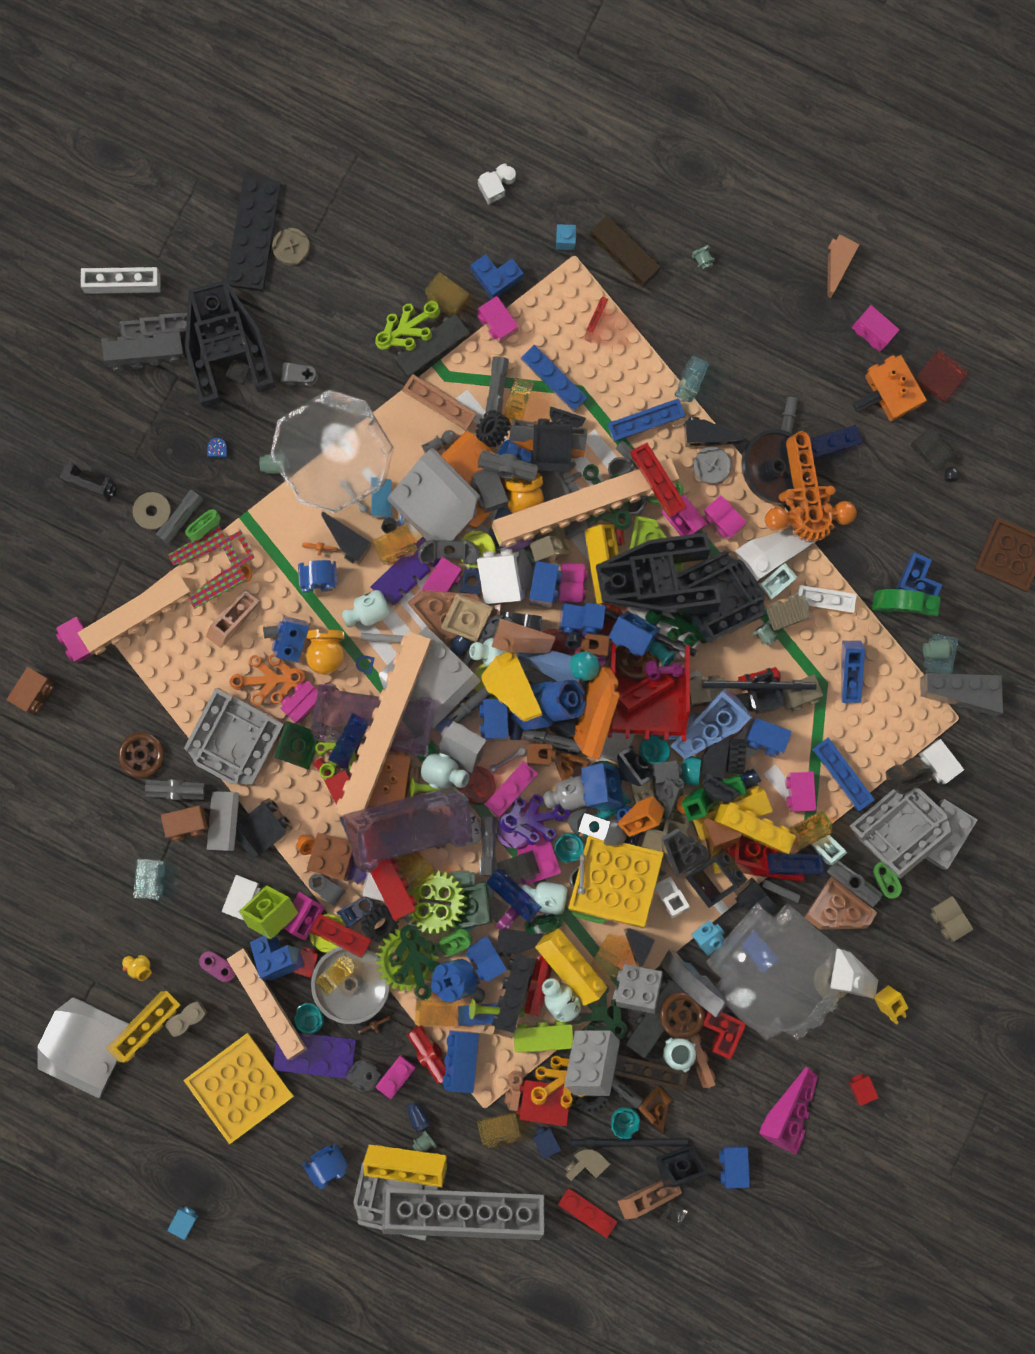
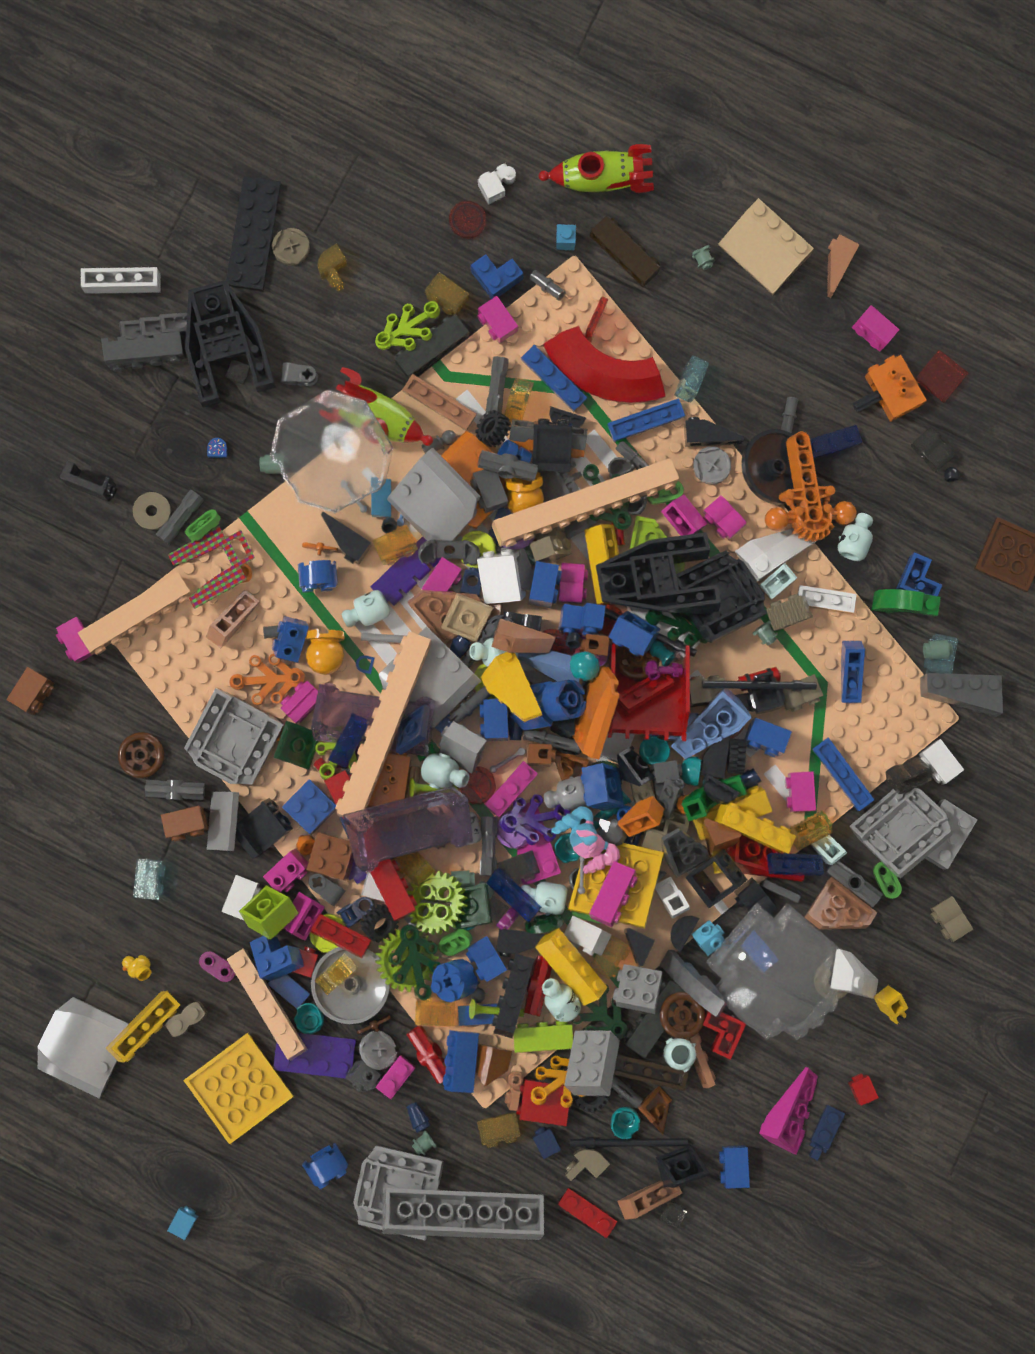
yellow brick [363,1145,447,1187] -> none
red plate [630,442,687,518] -> none
none -> dark pink brick [263,849,308,893]
none -> blue tile [268,974,310,1009]
none -> blue brick [282,779,336,835]
none -> clear yellow brick [318,244,347,291]
none -> piece [318,367,433,446]
none -> light grey tile [359,1031,397,1070]
none -> dark blue tile [396,704,430,755]
none -> clear red tile [449,201,486,239]
none -> dark orange slope [475,1043,512,1087]
none -> dark grey pin [529,270,566,301]
none -> piece [538,144,654,193]
none -> red brick [543,326,666,403]
none -> hair [551,806,620,874]
none -> white brick [564,916,611,956]
none -> dark pink brick [589,861,638,927]
none -> black plate [670,916,700,952]
none -> tan slope [718,198,814,294]
none -> dark blue hinge [809,1104,845,1161]
none -> light aqua piece [838,513,873,561]

